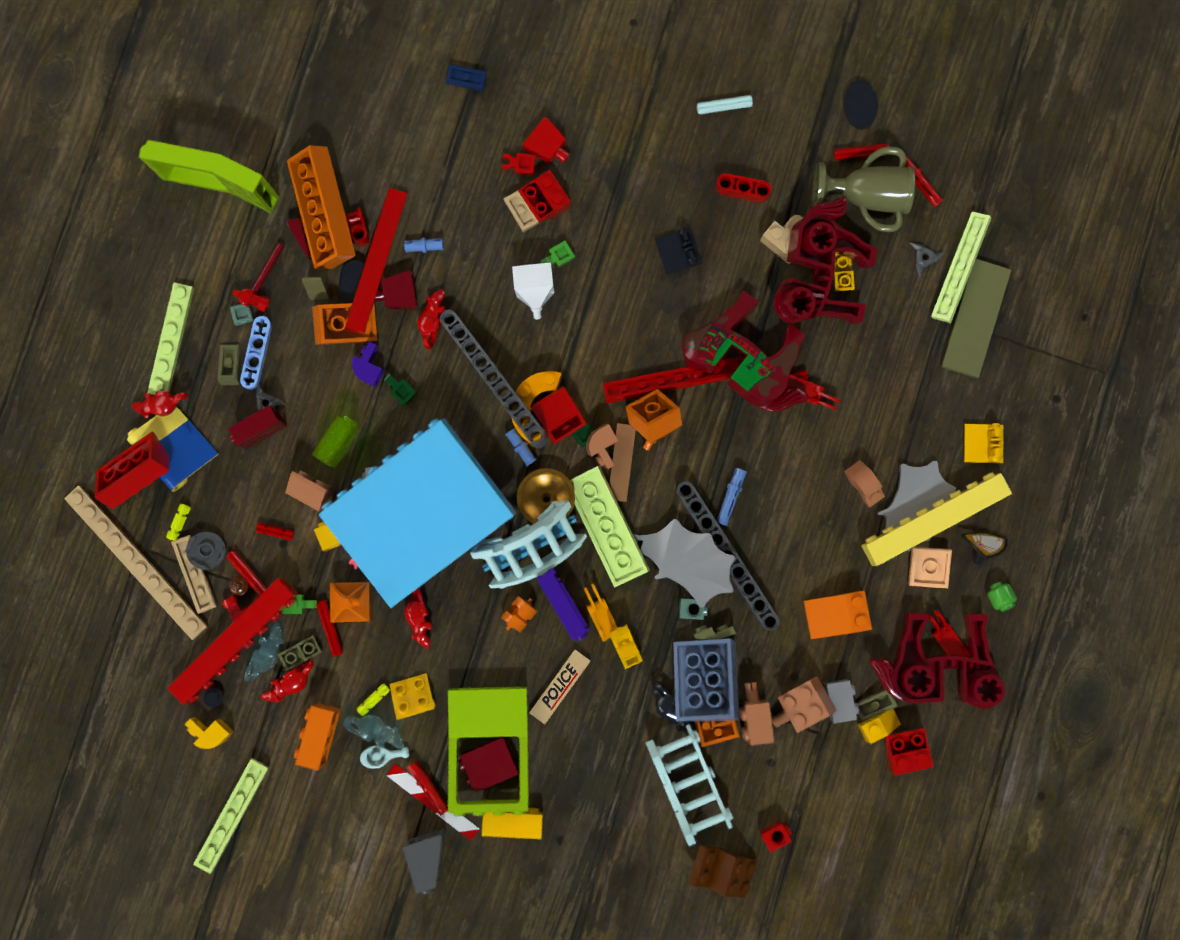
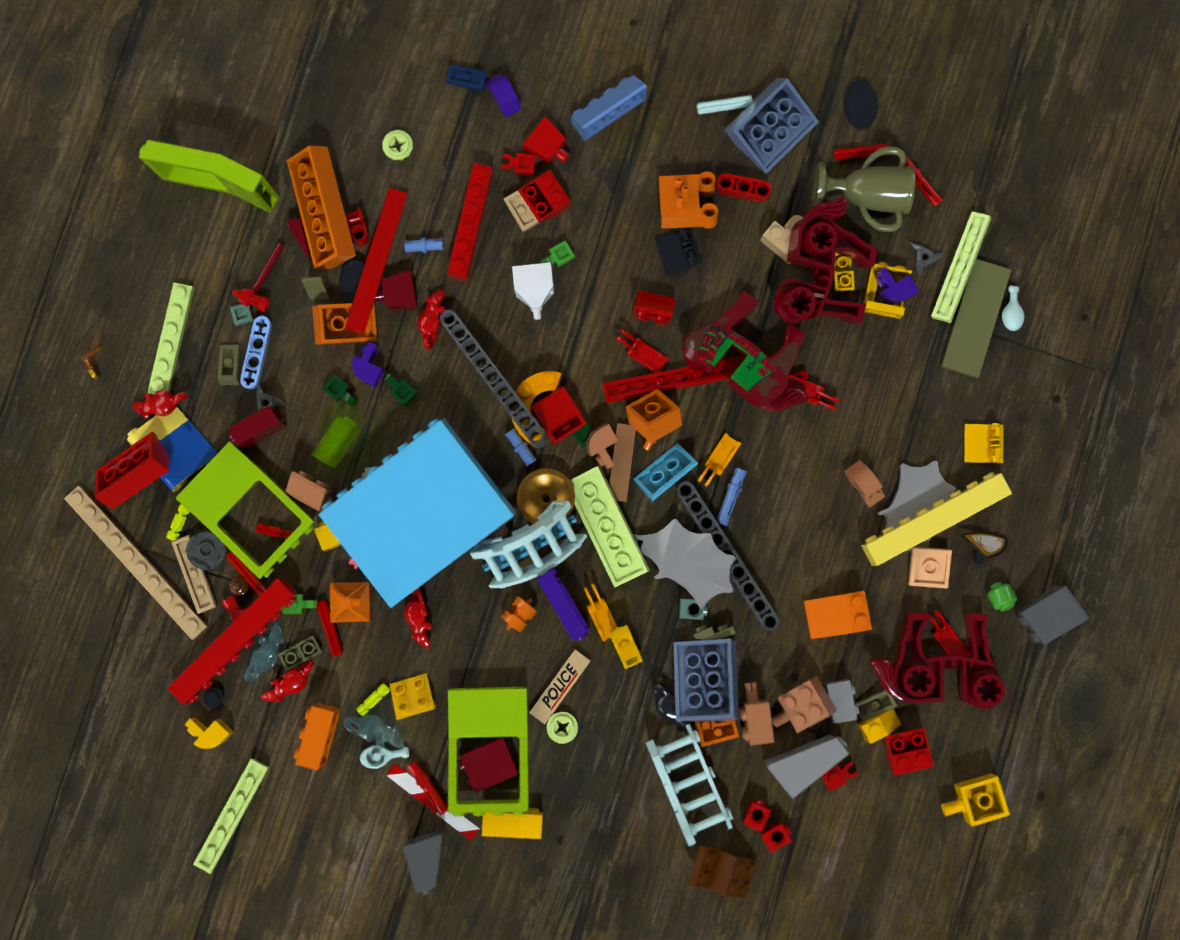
none -> clear orange piece [81,344,103,380]
none -> lime window [175,441,316,579]
none -> dark green plate [322,374,357,407]
none -> yellowish green gear [382,130,413,161]
none -> red brick [447,163,494,282]
none -> dark purple brick [485,74,522,118]
none -> yellowish green gear [547,712,578,744]
none -> medium blue slope [571,75,647,141]
none -> red arm [615,329,669,373]
none -> red slope [633,290,676,326]
none -> medium azure slope [633,443,698,502]
none -> orange piece [659,171,718,229]
none -> light orange arm [698,433,742,487]
none -> sand blue slope [724,78,819,174]
none -> red brick [742,799,771,833]
none -> light grey slope [763,734,849,799]
none -> red plate [822,761,858,792]
none -> yellow panel [864,262,912,319]
none -> dark purple brick [876,267,919,304]
none -> yellow brick [941,773,1010,826]
none -> light aqua piece [1002,285,1024,331]
none -> dark grey slope [1016,586,1089,645]

